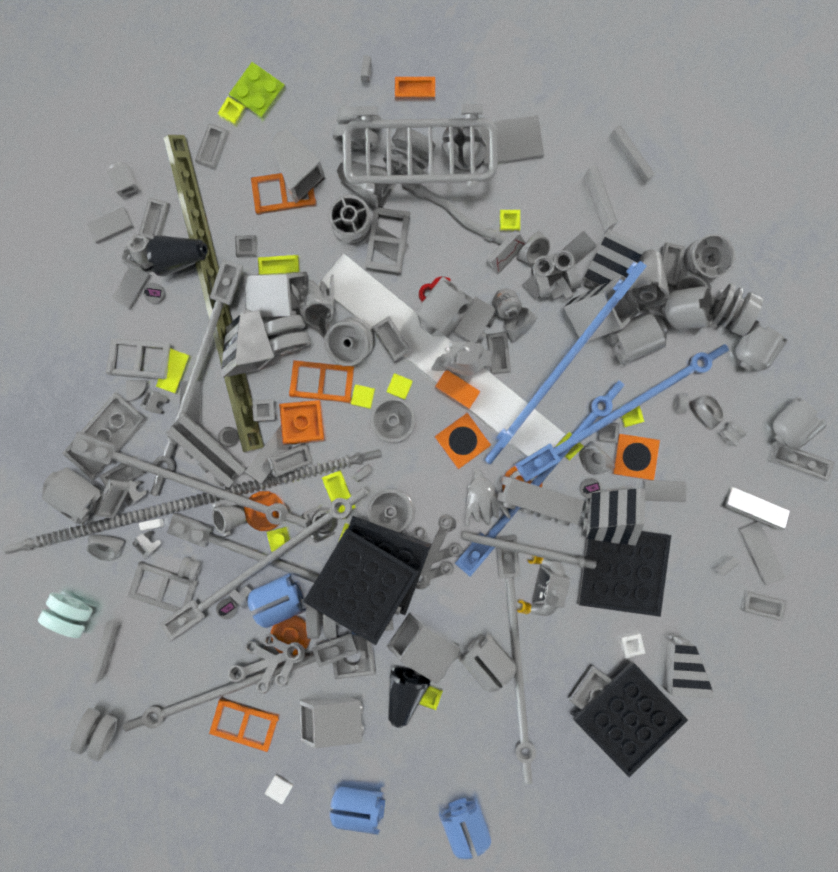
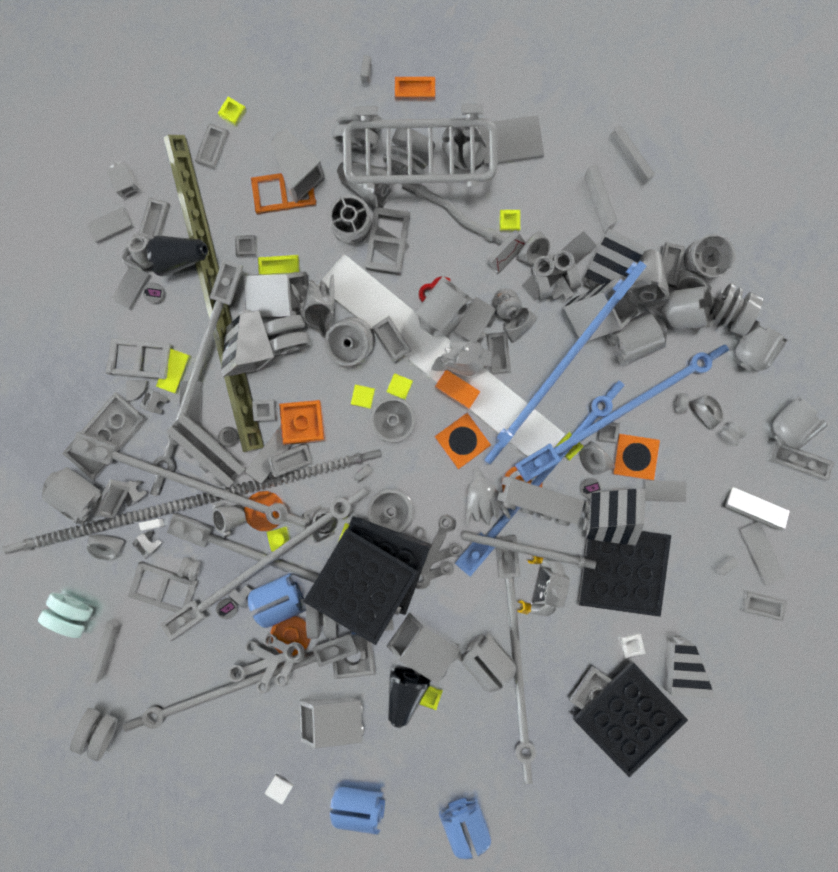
light grey tile [99,456,146,487] -> none
orange window [209,698,279,752] -> none
lime plate [229,62,286,119] -> none
orange window [289,360,354,403] -> none
neon yellow tile [322,470,356,513] -> none
neon yellow tile [618,406,645,428] -> none

